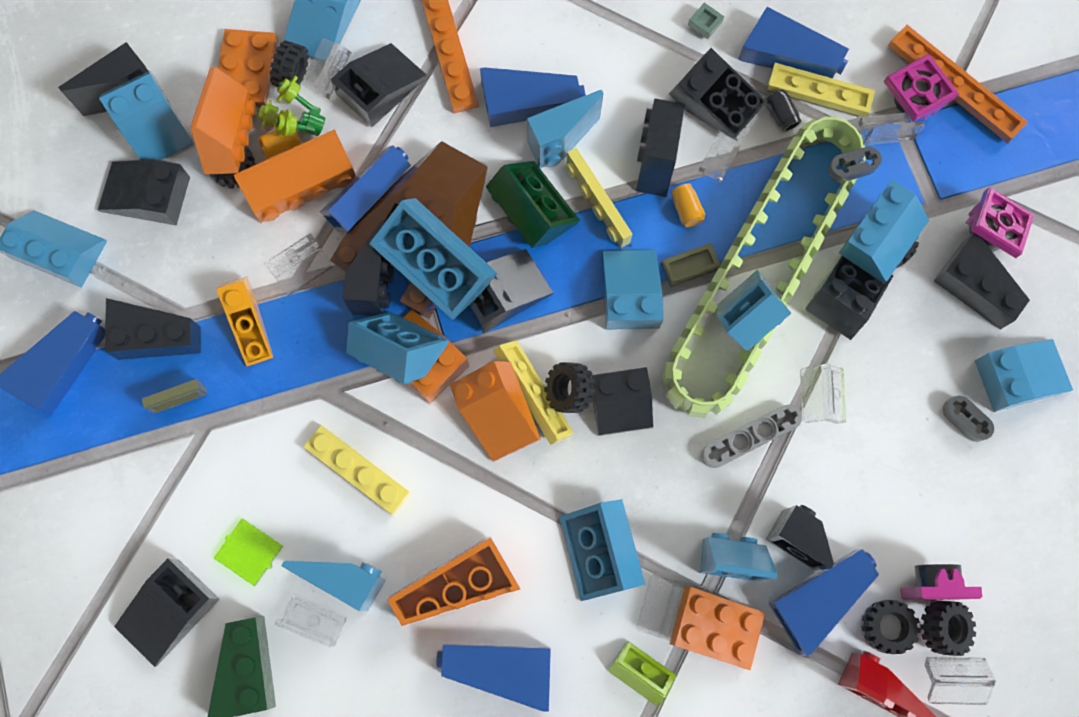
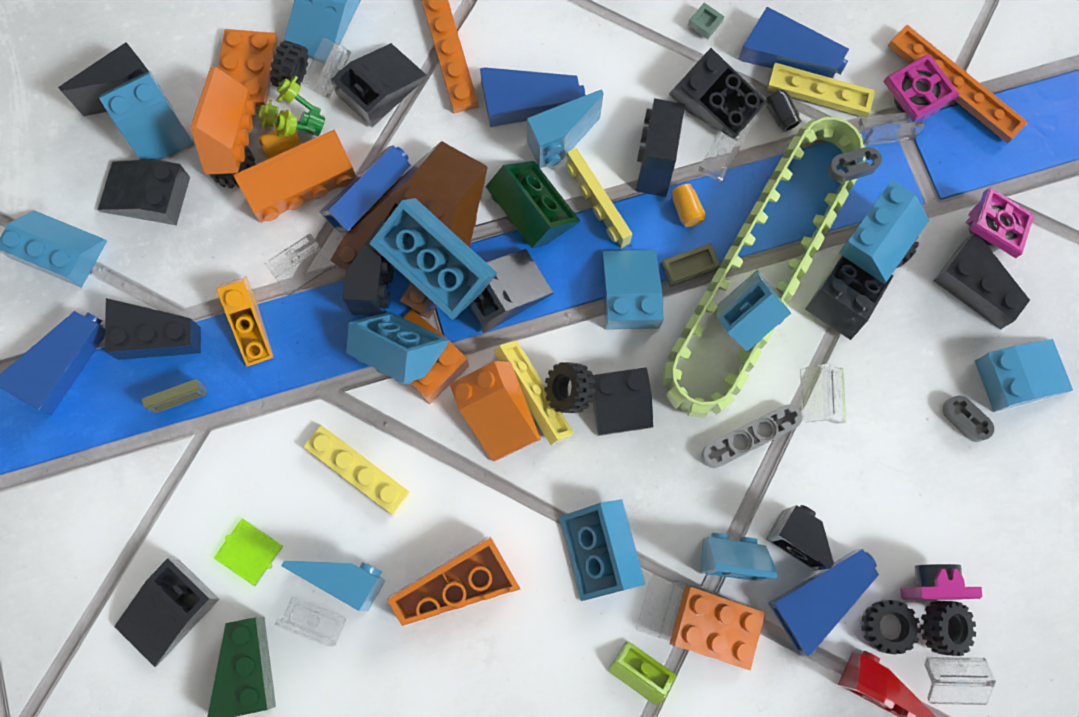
blue slope [436,644,551,712] -> none

